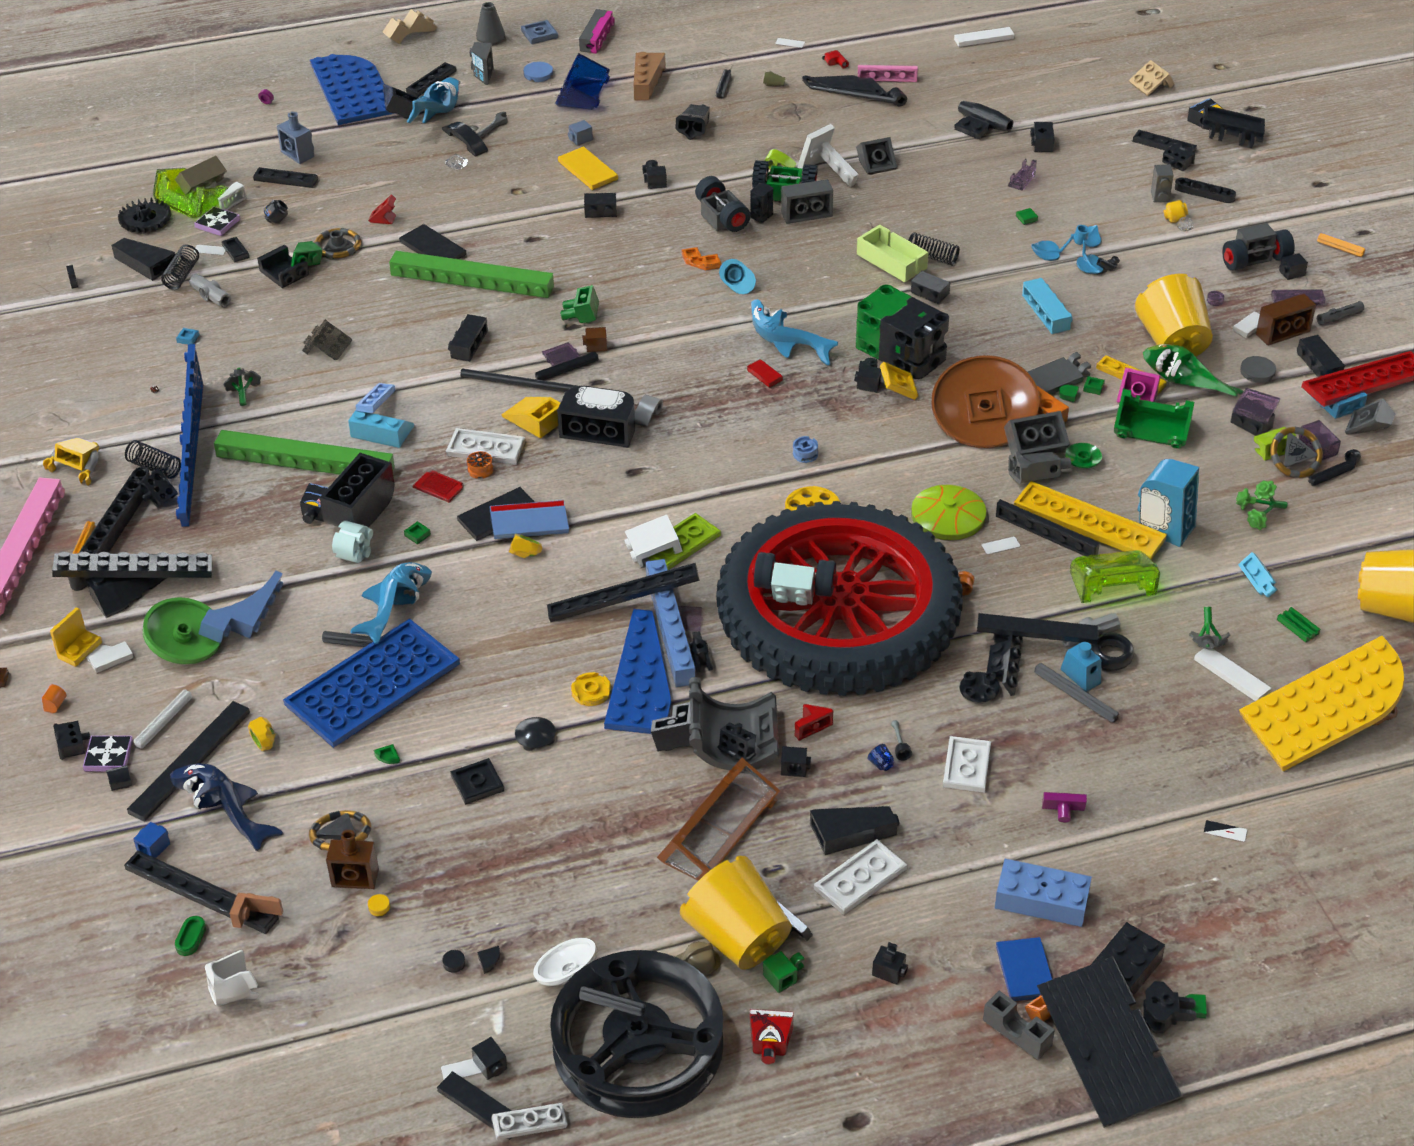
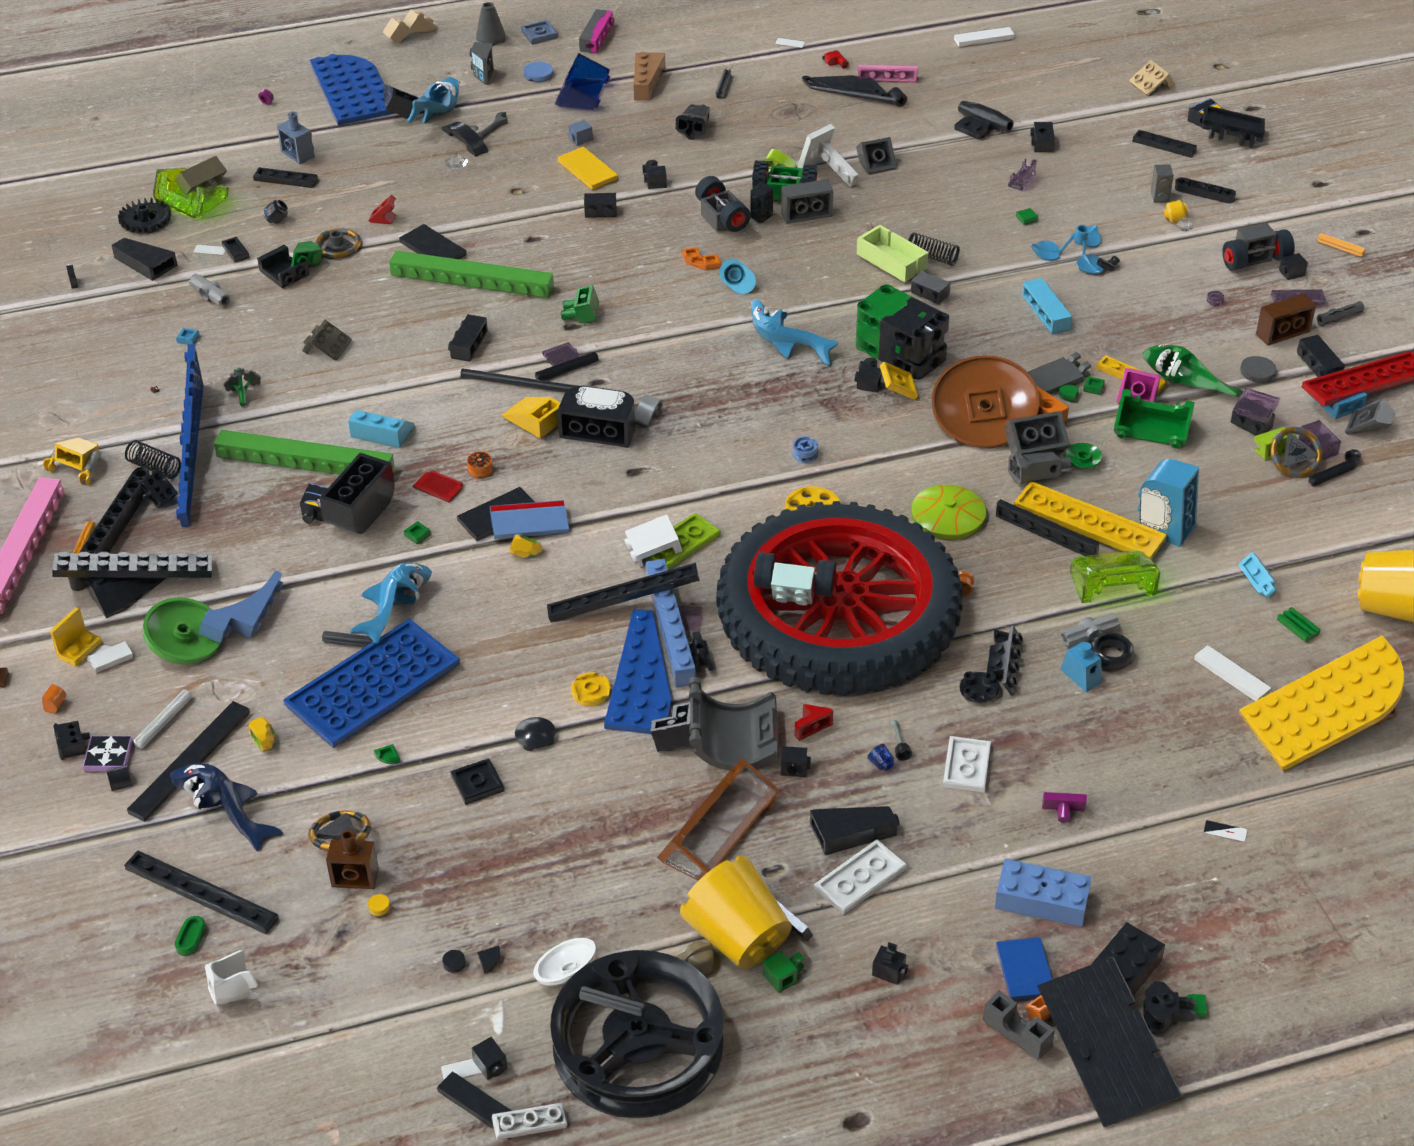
blue brick [133,822,170,858] -> none
black piece [161,244,199,290] -> none
tile [194,206,240,236] -> none
white slope [218,182,246,210] -> none
nougat bracket [229,892,283,928] -> none
light aqua brick [332,521,373,563] -> none
light blue tile [356,383,395,413] -> none
black tile [406,62,457,97] -> none
white tile [446,428,525,465] -> none
reddish brown brick [582,327,607,352] -> none
black piece [717,722,756,761] -> none
red tile [747,359,783,388] -> none
torso [750,1009,794,1064] -> none
olive cone [763,71,786,86] -> none
black tile [977,613,1098,645] -> none
white sticker [982,537,1020,554] -> none
axle [1034,663,1119,722] -> none
yellow cone [1135,274,1213,356] -> none
black piece [1162,143,1195,171] -> none
plant [1189,607,1231,649] -> none
white tile [1233,311,1260,338] -> none
bright green plant [1236,480,1288,530] -> none

